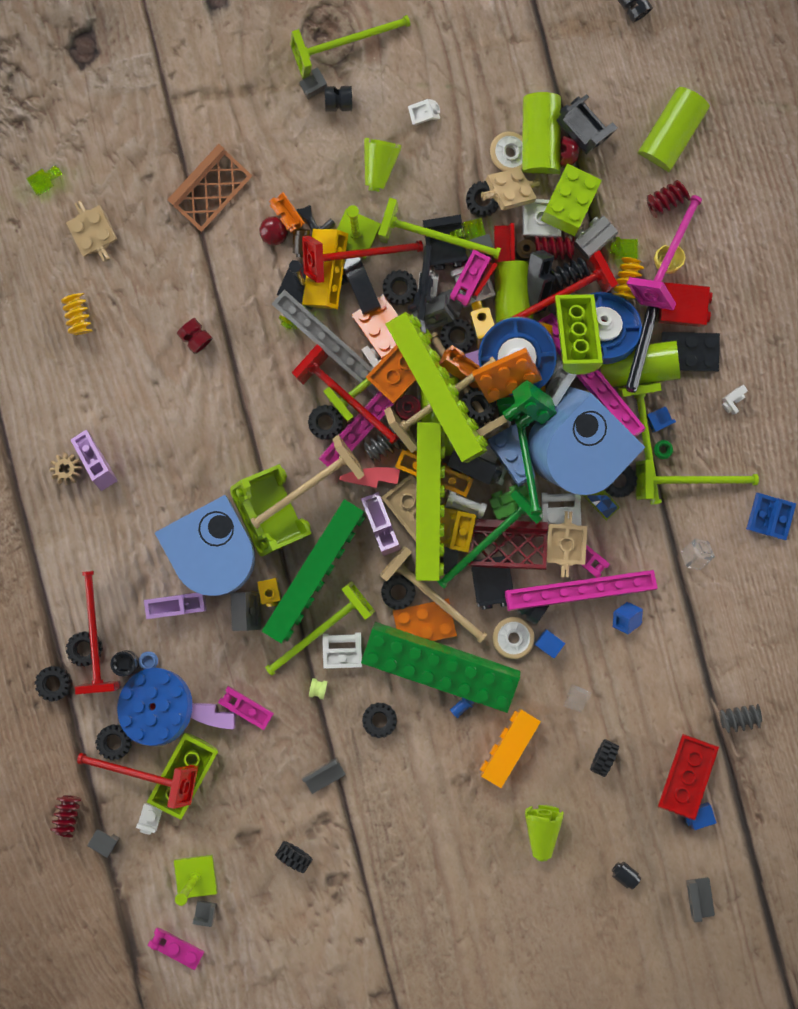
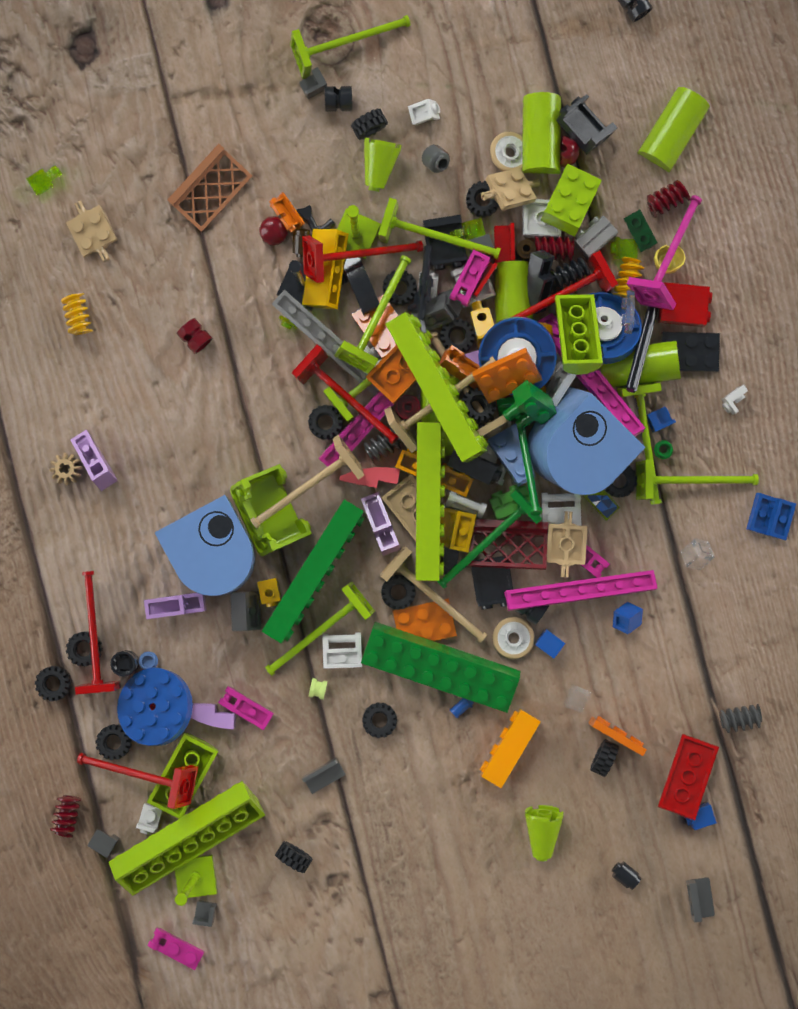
none -> lime brick [109,781,265,896]
none -> lime tile [334,255,412,374]
none -> black tyre [351,108,388,140]
none -> dark grey head [422,144,450,173]
none -> orange plate [588,716,647,756]
none -> clear plate [621,290,635,334]
none -> dark green hinge [623,209,658,252]

